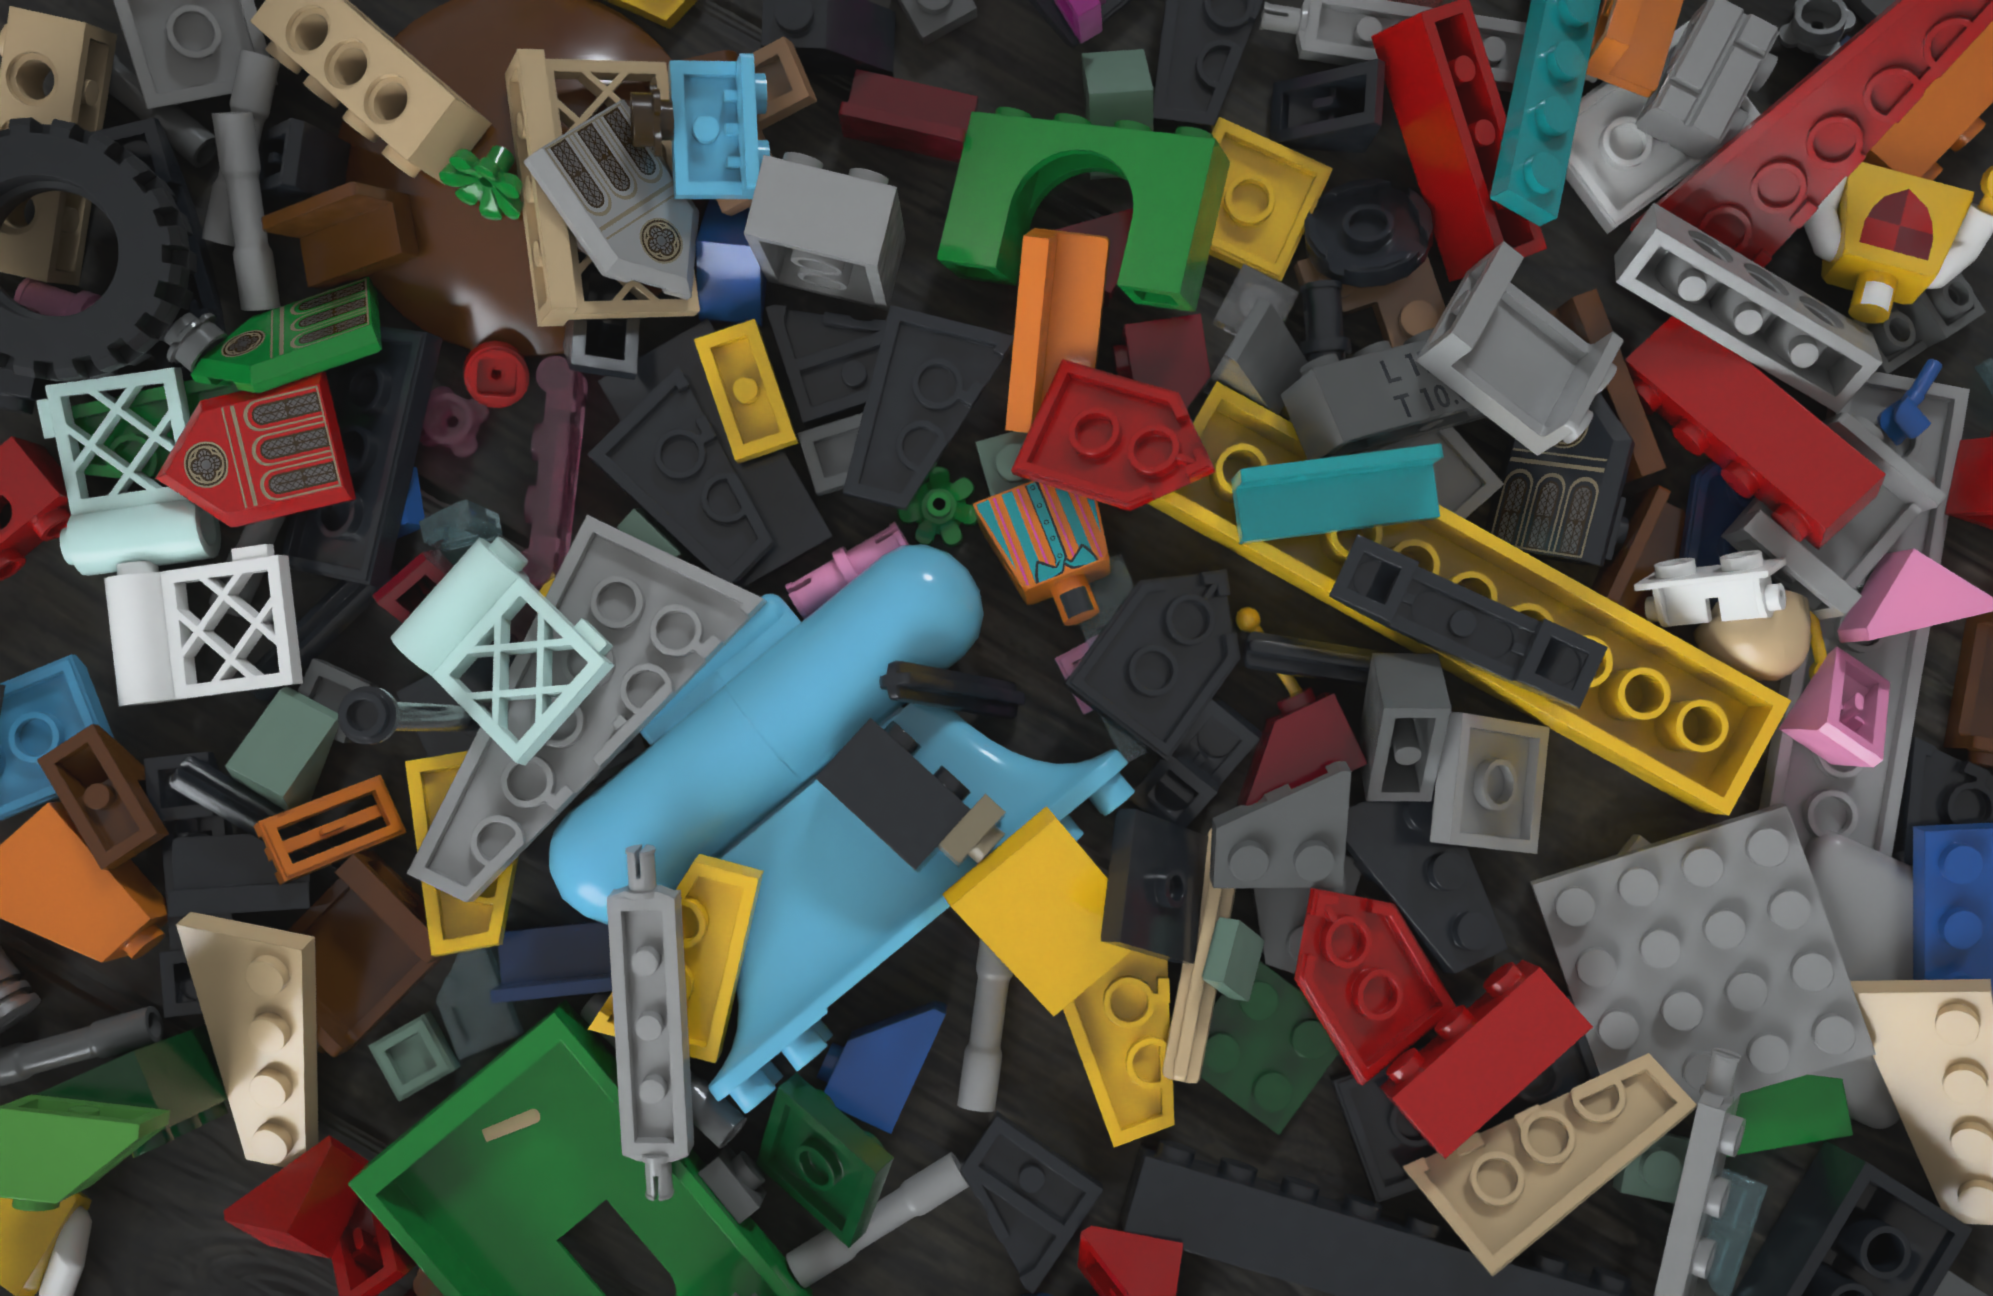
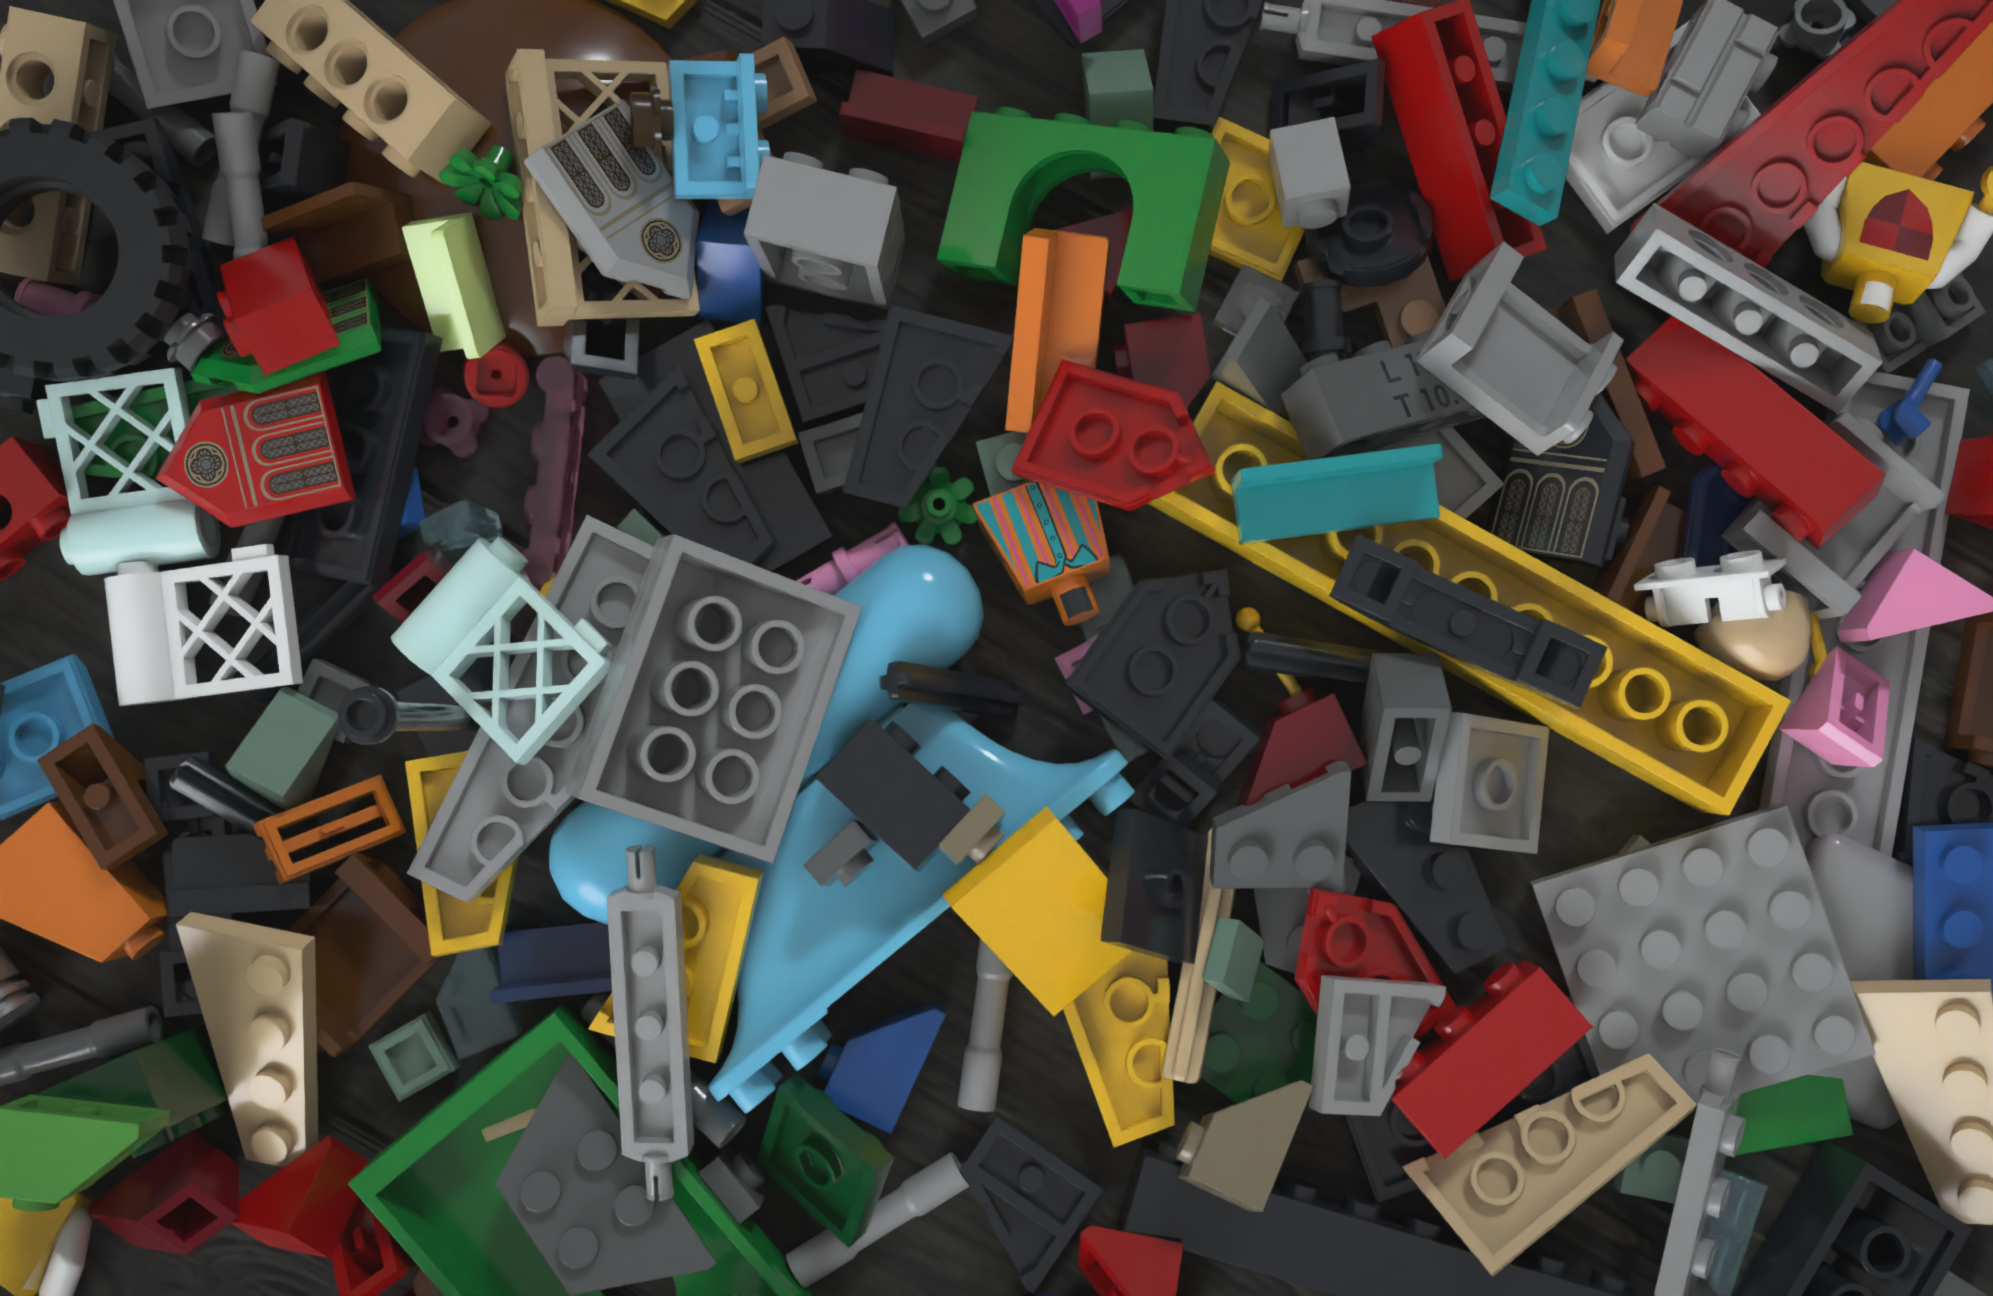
none -> dark red slope [88,1130,239,1255]
none -> red brick [216,236,340,375]
none -> yellowish green panel [402,212,506,359]
none -> dark grey wing [495,1054,717,1296]
none -> light grey slope [565,534,862,863]
none -> dark grey plate [803,820,880,887]
none -> dark tan slope [1175,1080,1313,1212]
none -> light grey brick [1268,117,1351,229]
none -> light grey wing [1309,975,1446,1116]

